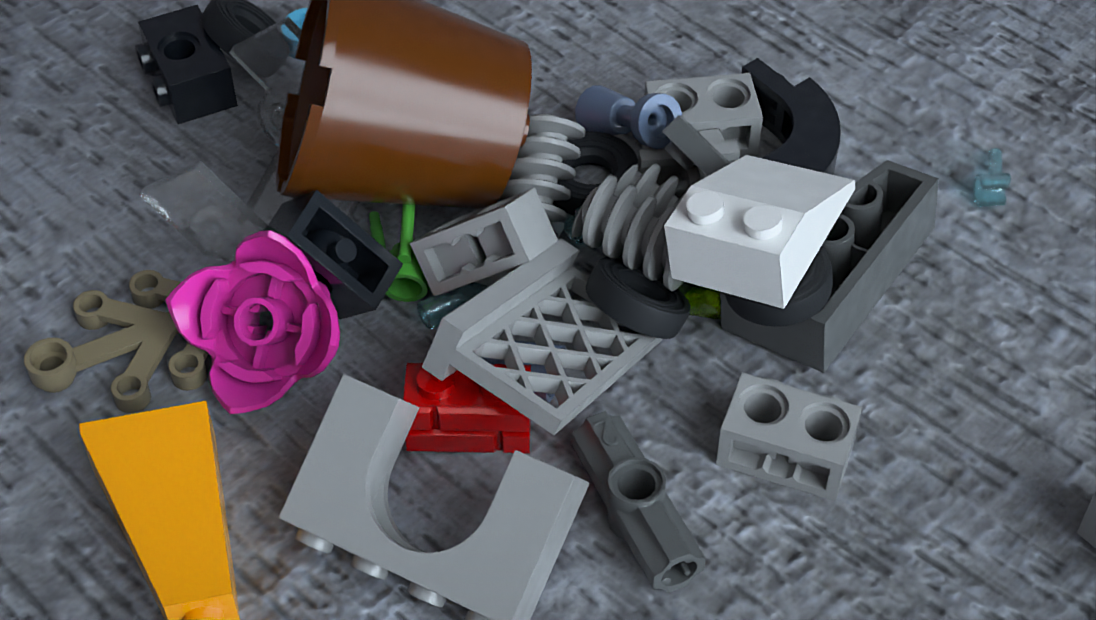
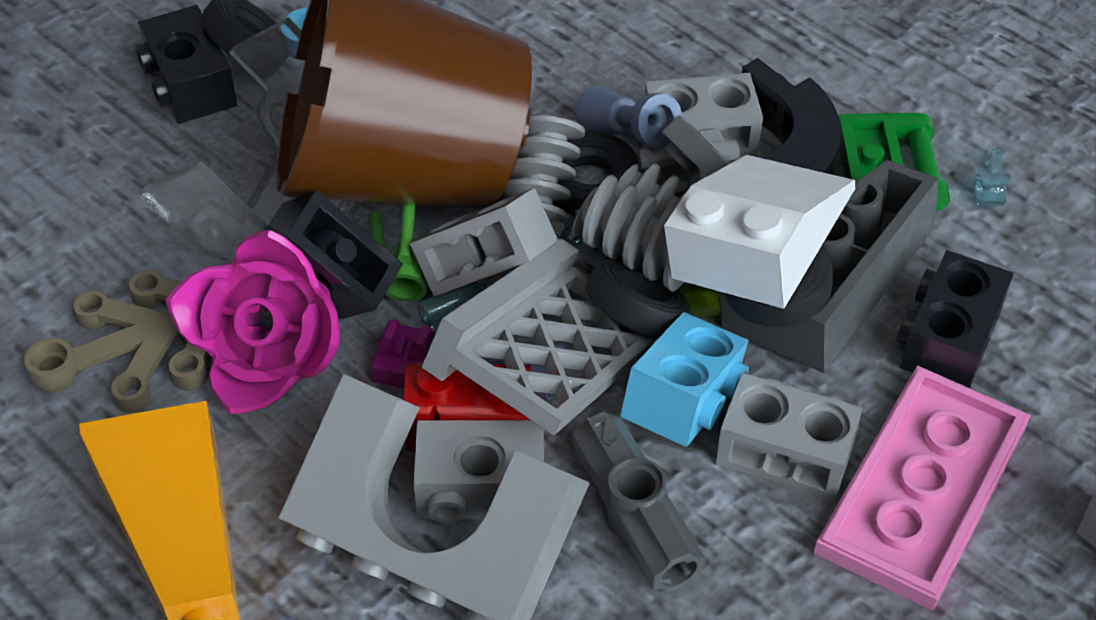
none -> magenta tile [371,319,436,388]
none -> light grey brick [414,420,544,523]
none -> medium azure brick [620,312,749,447]
none -> bright pink tile [813,365,1031,611]
none -> green plate [839,113,950,212]
none -> black brick [896,250,1014,388]

